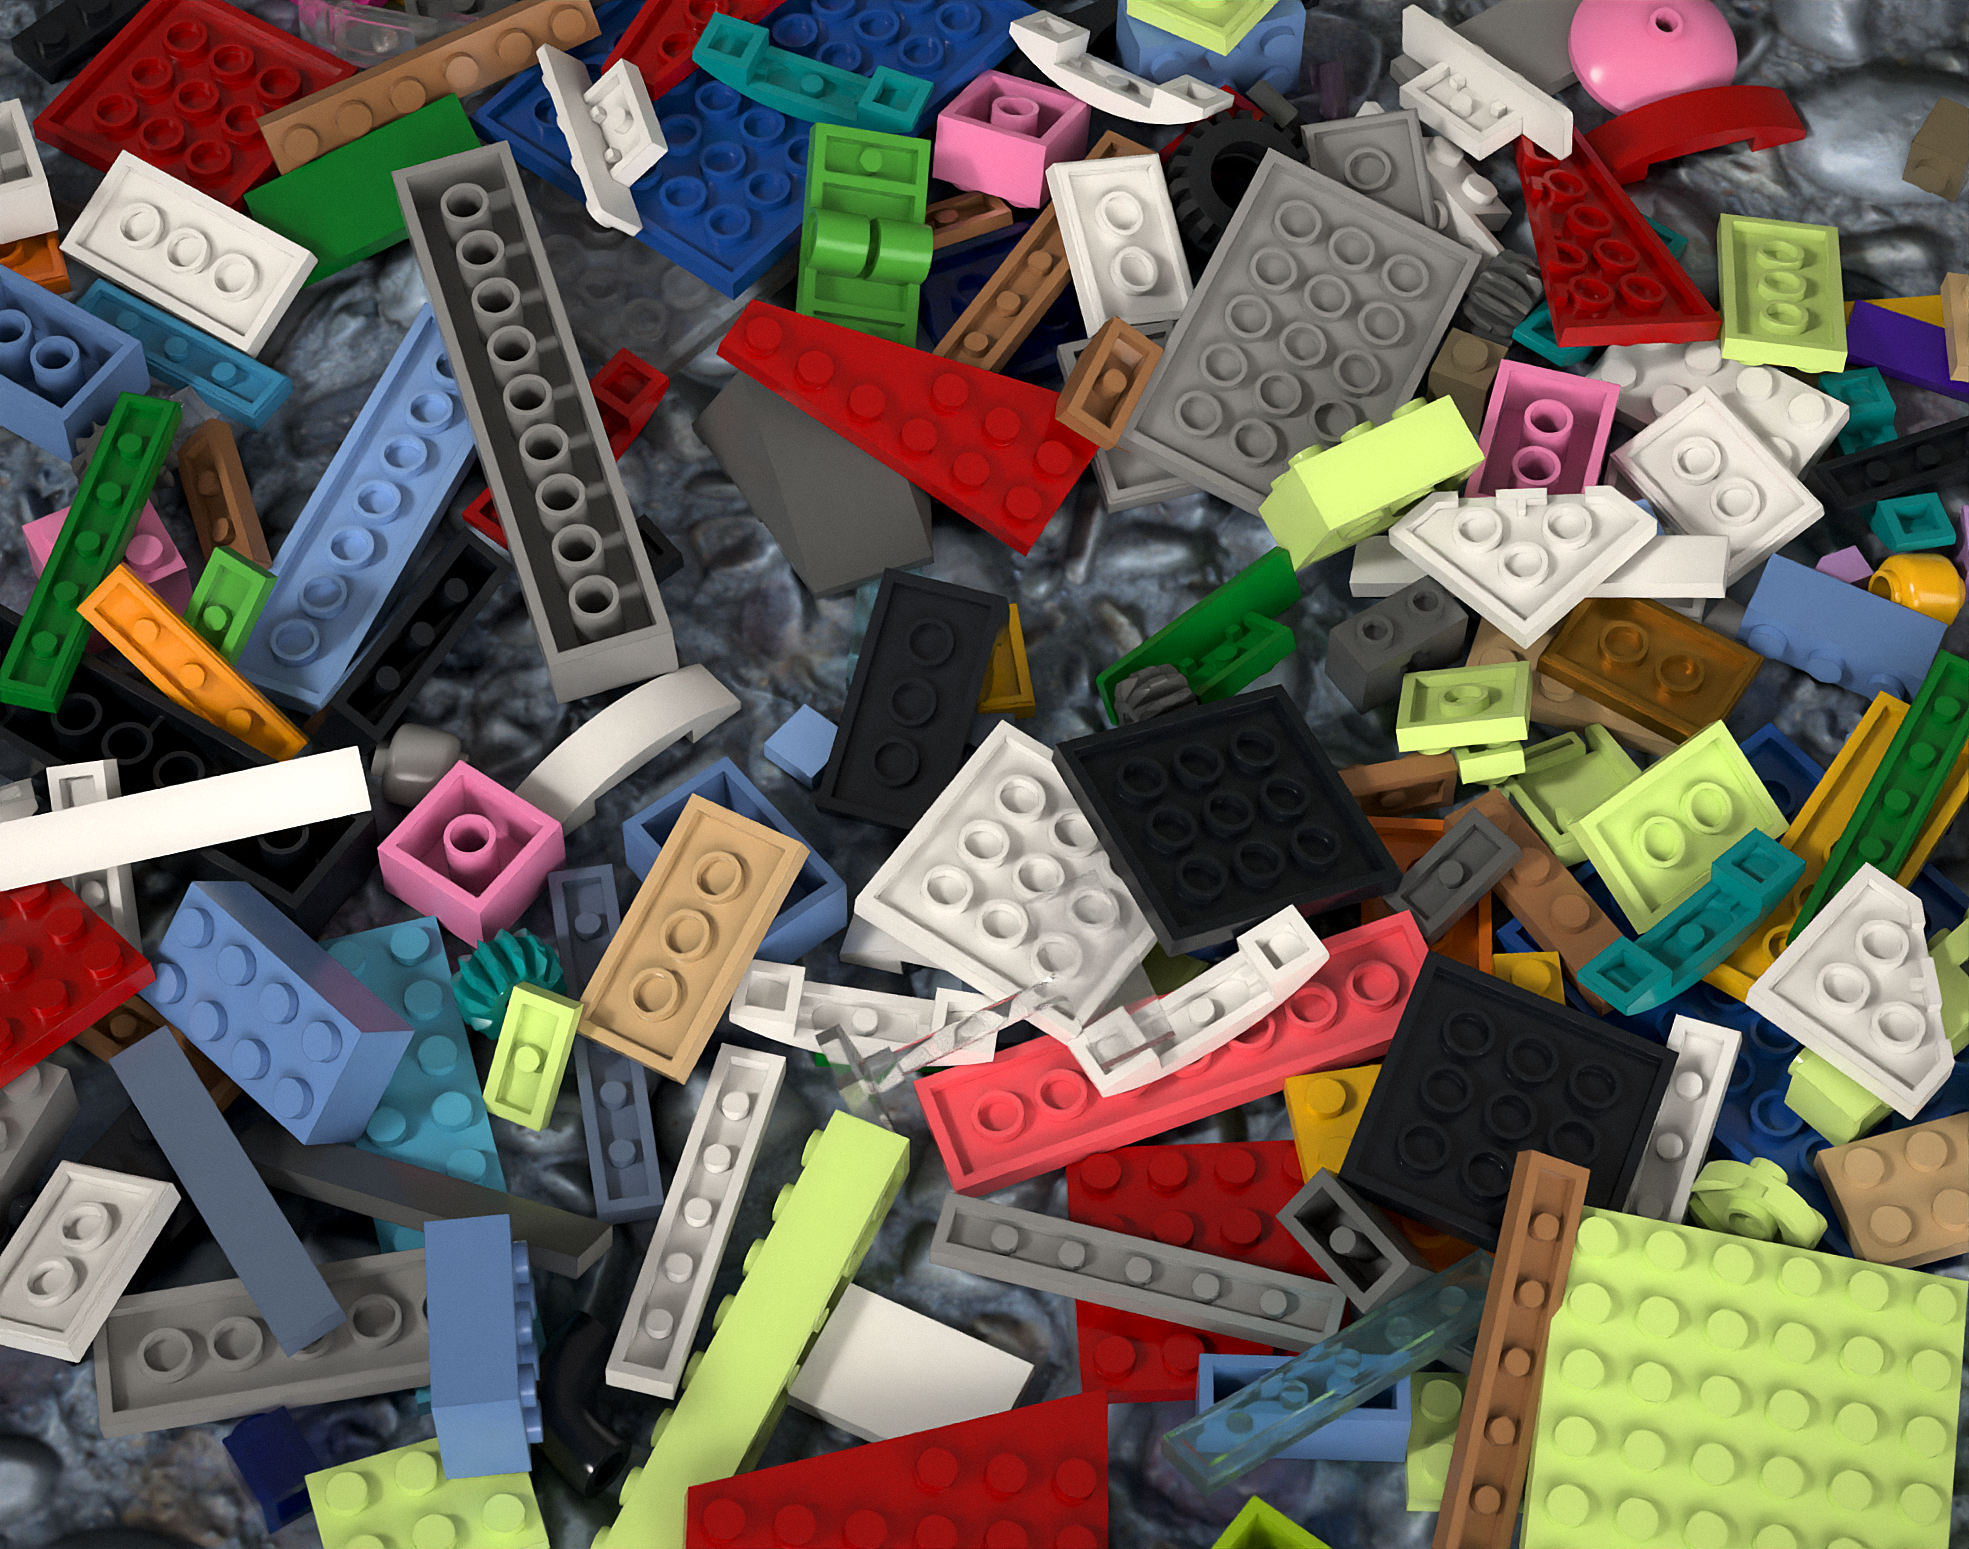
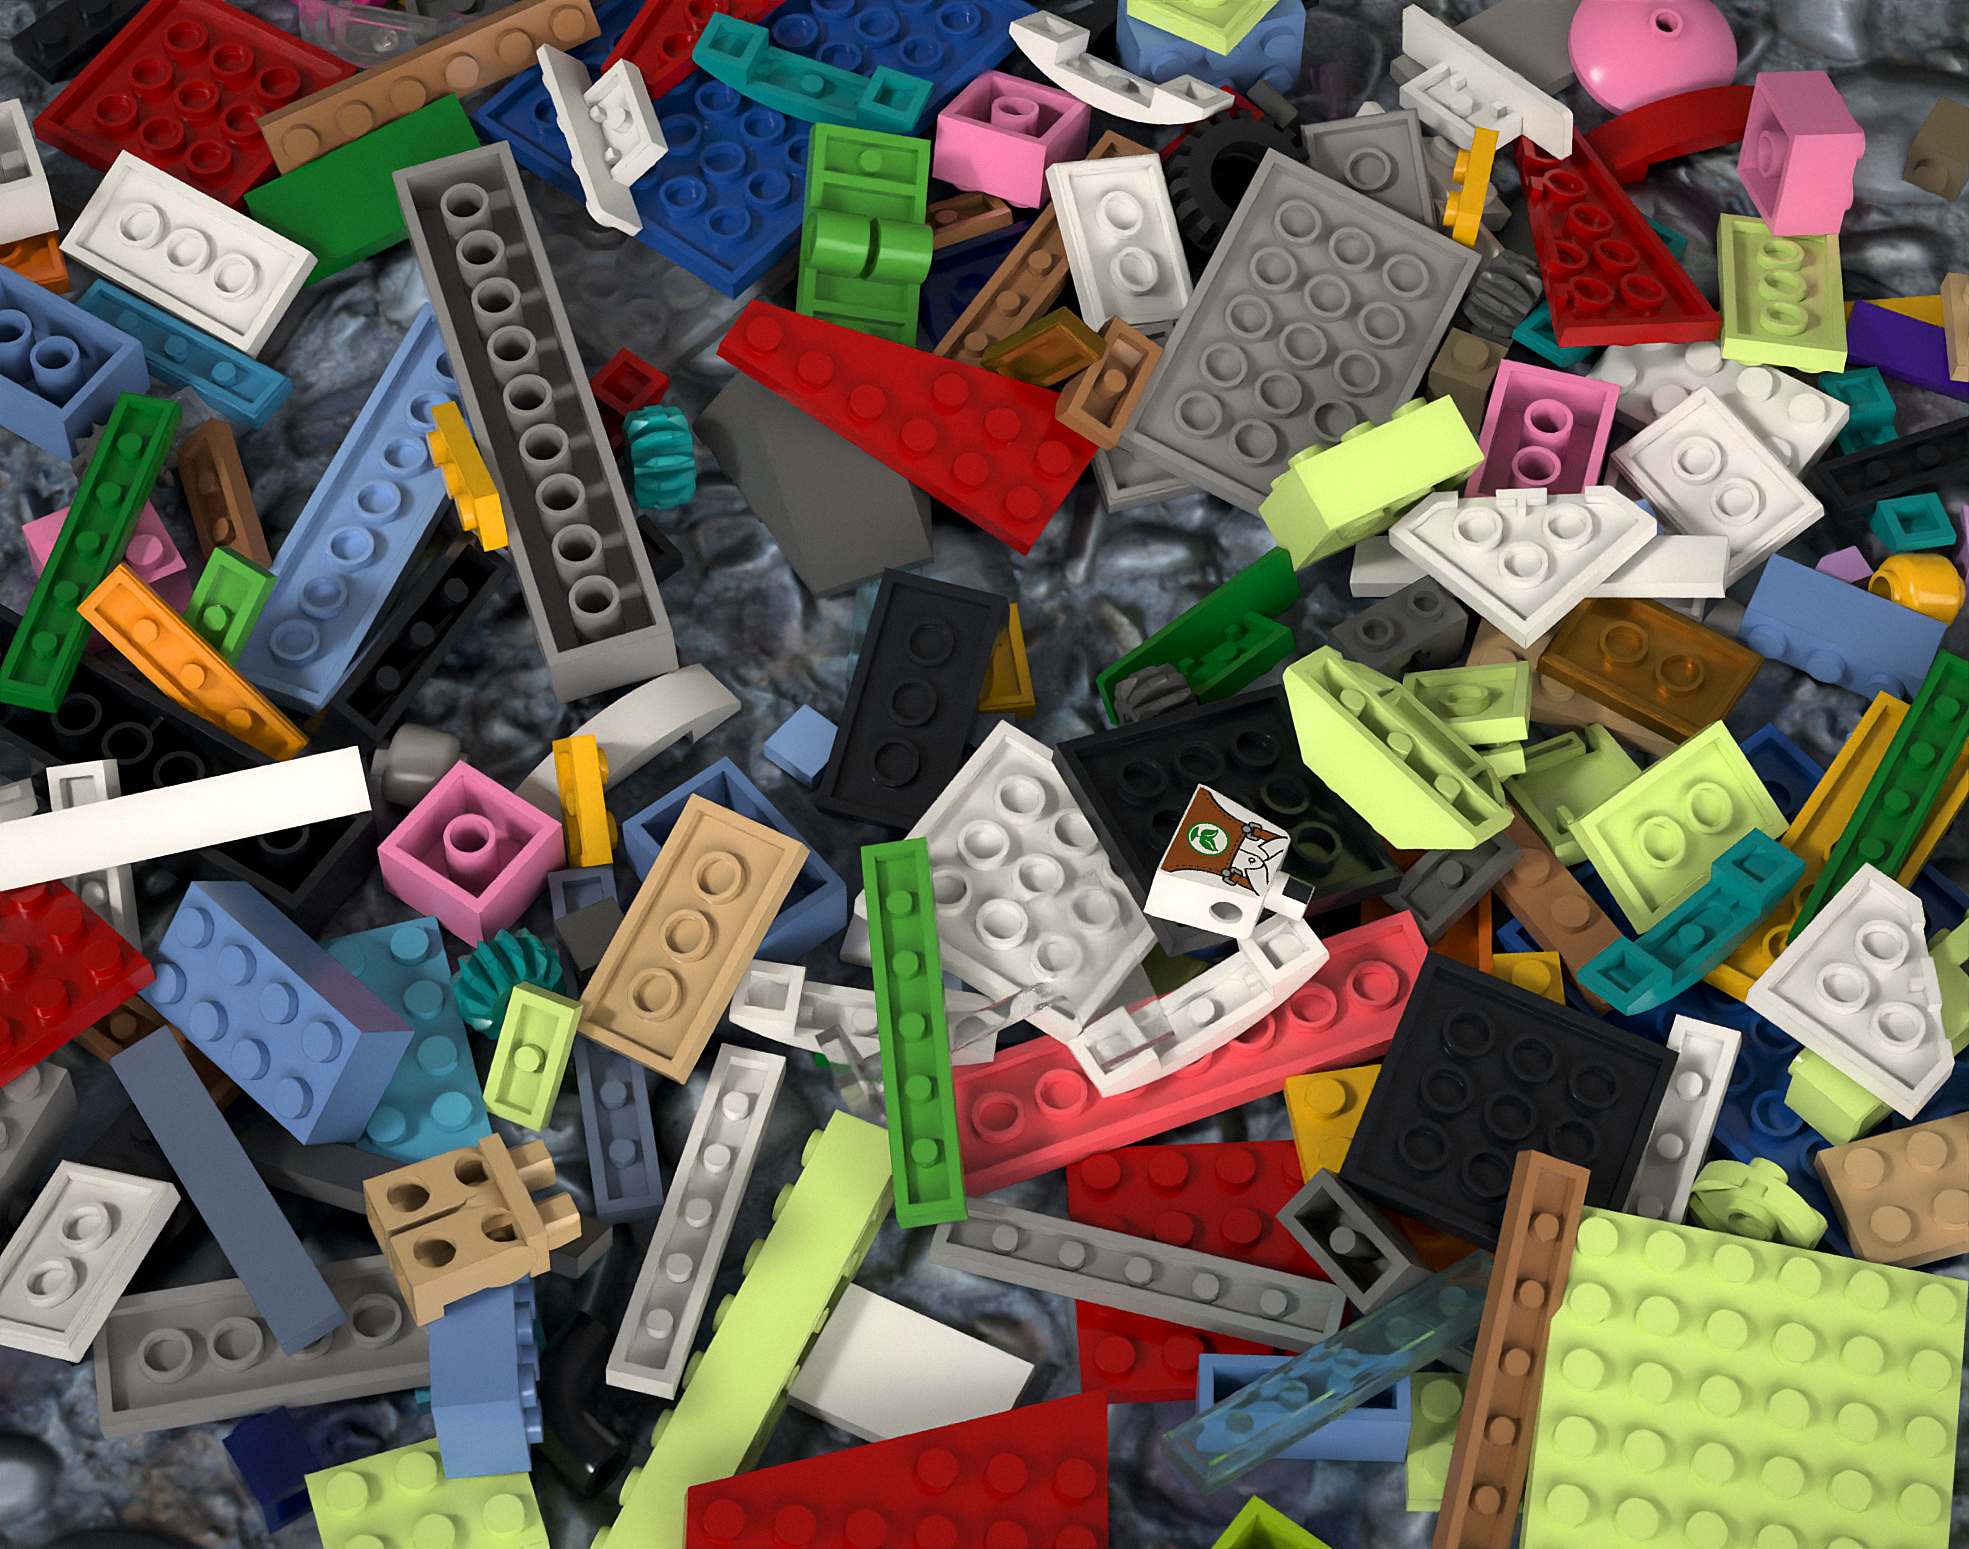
none -> tan hips [362,1132,582,1327]
none -> yellow plate [426,401,509,552]
none -> yellow plate [552,734,618,869]
none -> dark grey tile [553,896,624,983]
none -> teal gear [621,404,697,511]
none -> bright green plate [860,837,969,1229]
none -> pearl gold tile [980,306,1108,388]
none -> torso [1143,783,1315,940]
none -> yellowish green wedge [1282,645,1515,849]
none -> yellow plate [1442,126,1499,250]
none -> bright pink brick [1736,70,1865,236]

